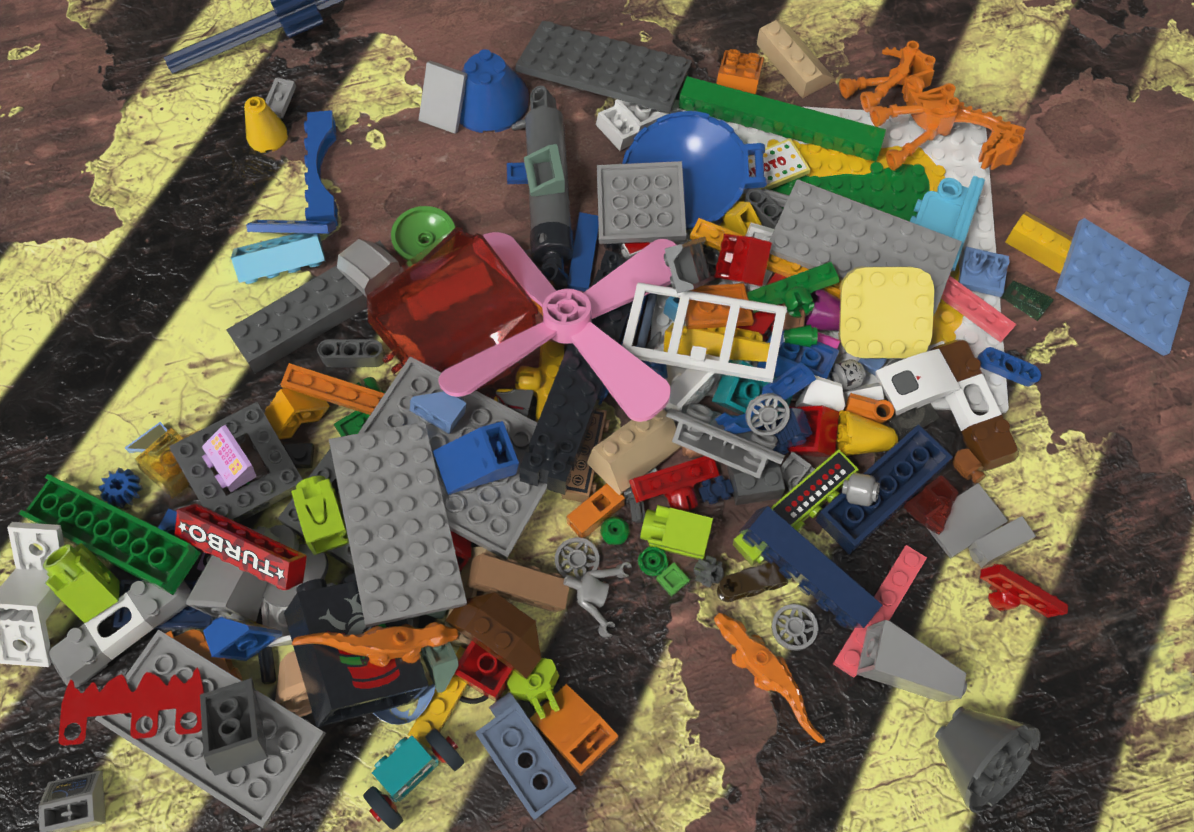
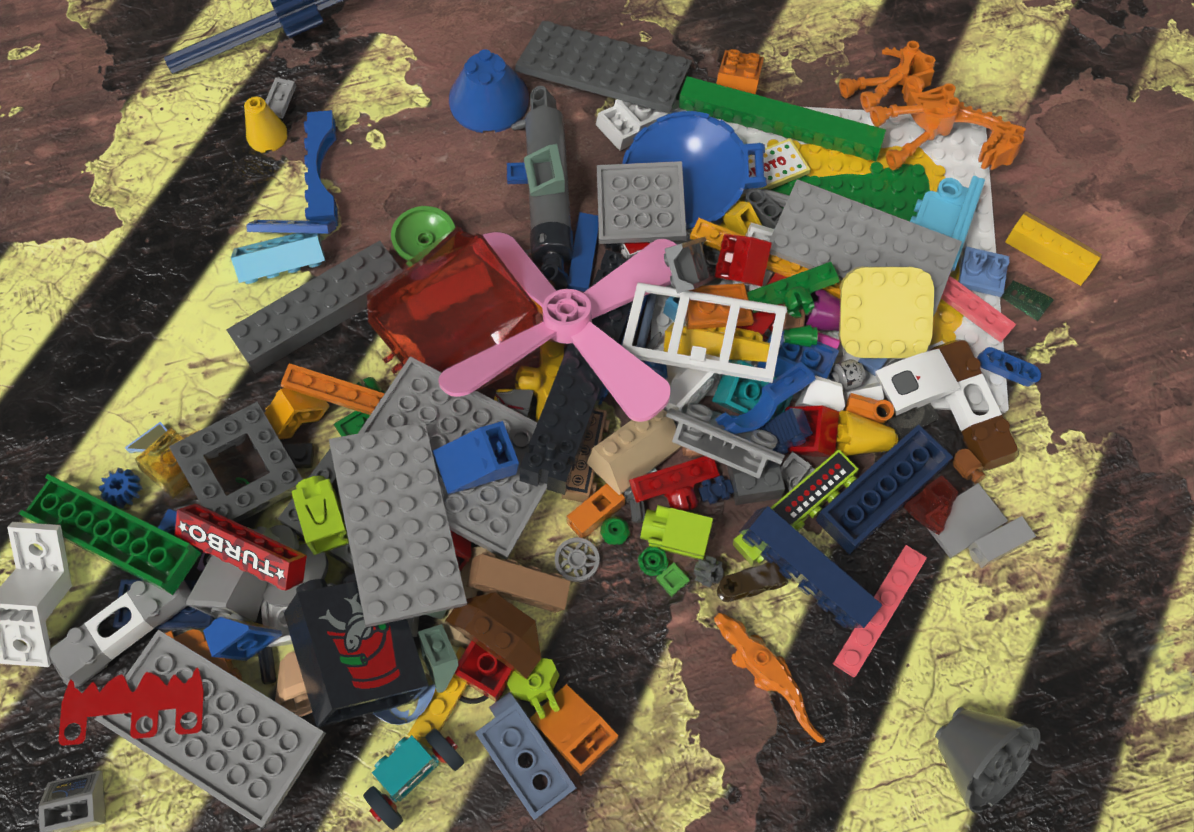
lime piece [43,543,120,623] -> none
dark grey slope [200,678,268,776] -> none
lavender slope [202,425,256,492] -> none
orange animal [292,622,459,667] -> none
dark grey beam [317,339,386,367] -> none
light grey slope [337,239,401,298] -> none
medium blue slope [410,392,466,434] -> none
light grey tile [419,61,467,134] -> none
light grey piece [563,562,631,638] -> none
light grey wheel [745,393,790,436] -> none
tan slope [757,20,835,98] -> none
light grey wheel [771,604,818,651] -> none
light grey head [842,473,880,506] -> none
light grey slope [857,620,967,702] -> none
red plate [980,564,1068,618] -> none
medium blue plate [1055,218,1190,356] -> none

